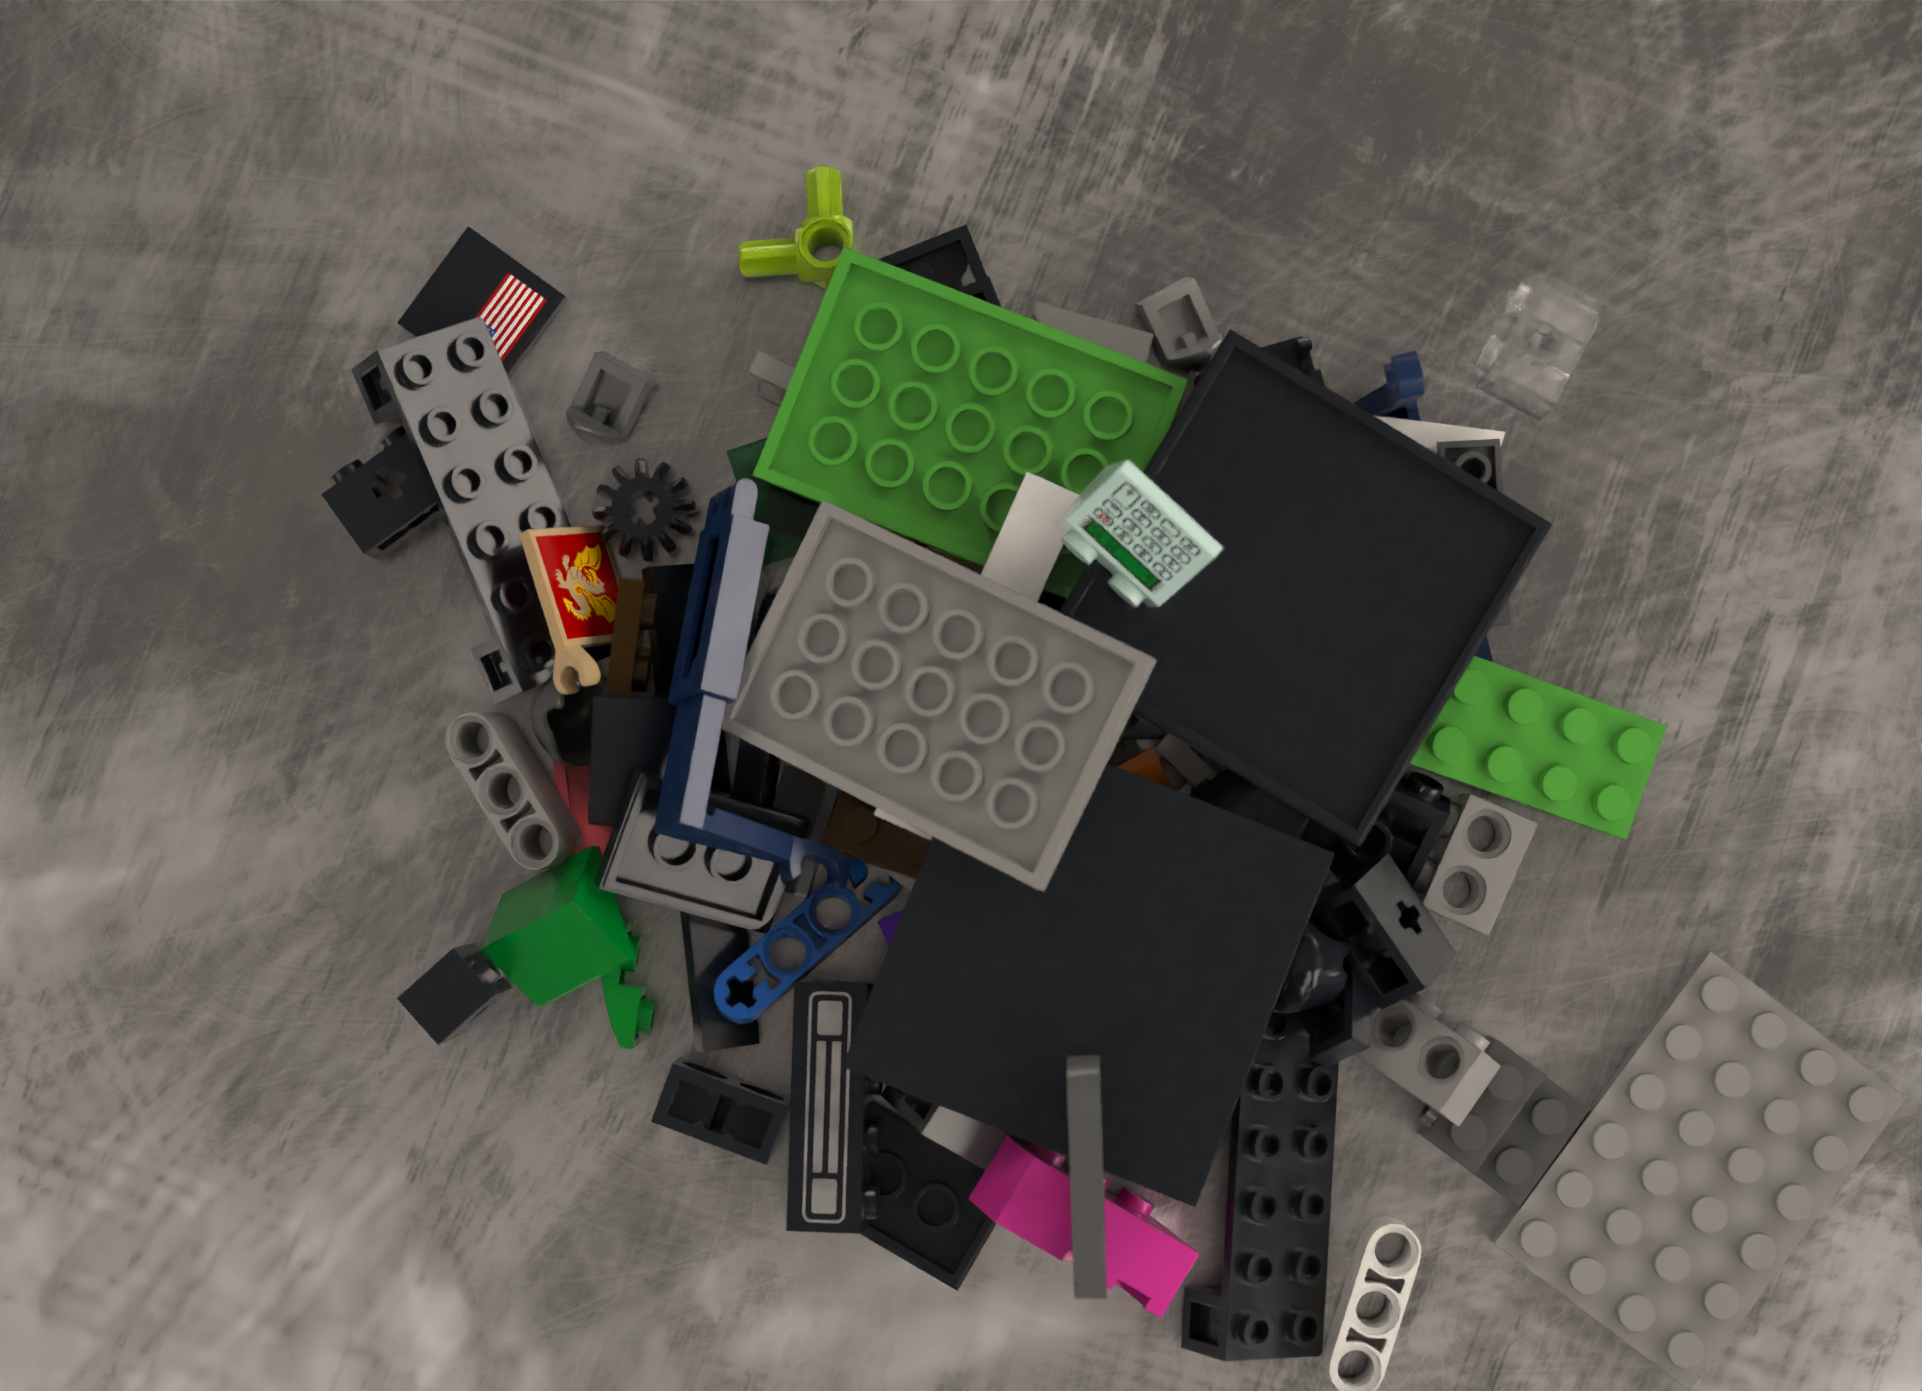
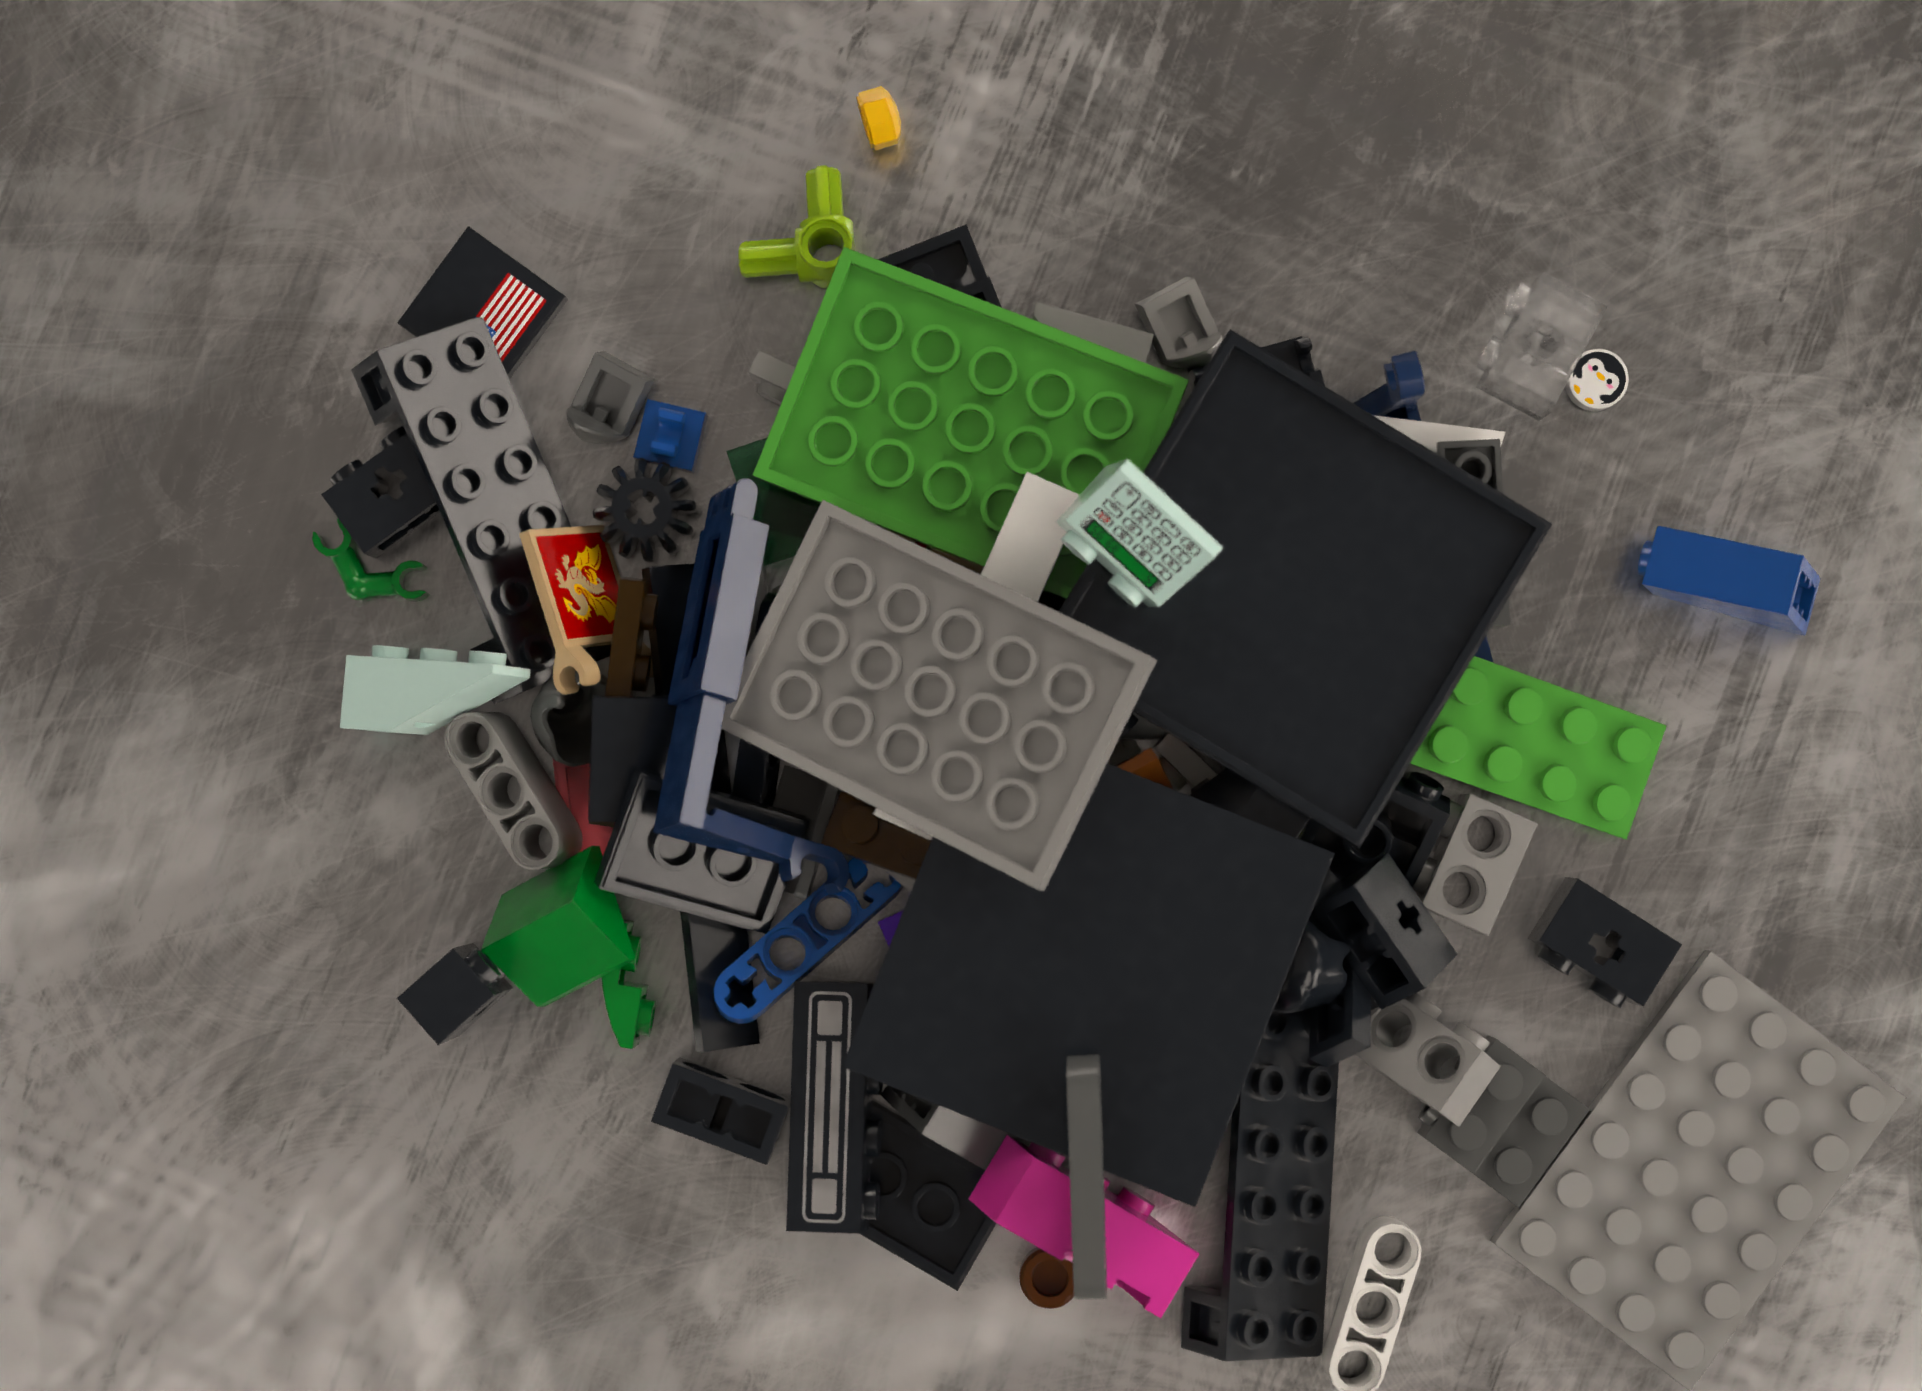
none -> green arm [312,519,430,602]
none -> light aqua slope [340,645,531,735]
none -> blue tile [633,399,708,474]
none -> yellow tile [856,86,901,151]
none -> reddish brown tile [1019,1247,1074,1309]
none -> black brick [1528,877,1682,1009]
none -> white tile [1564,349,1629,411]
none -> blue slope [1638,526,1821,636]

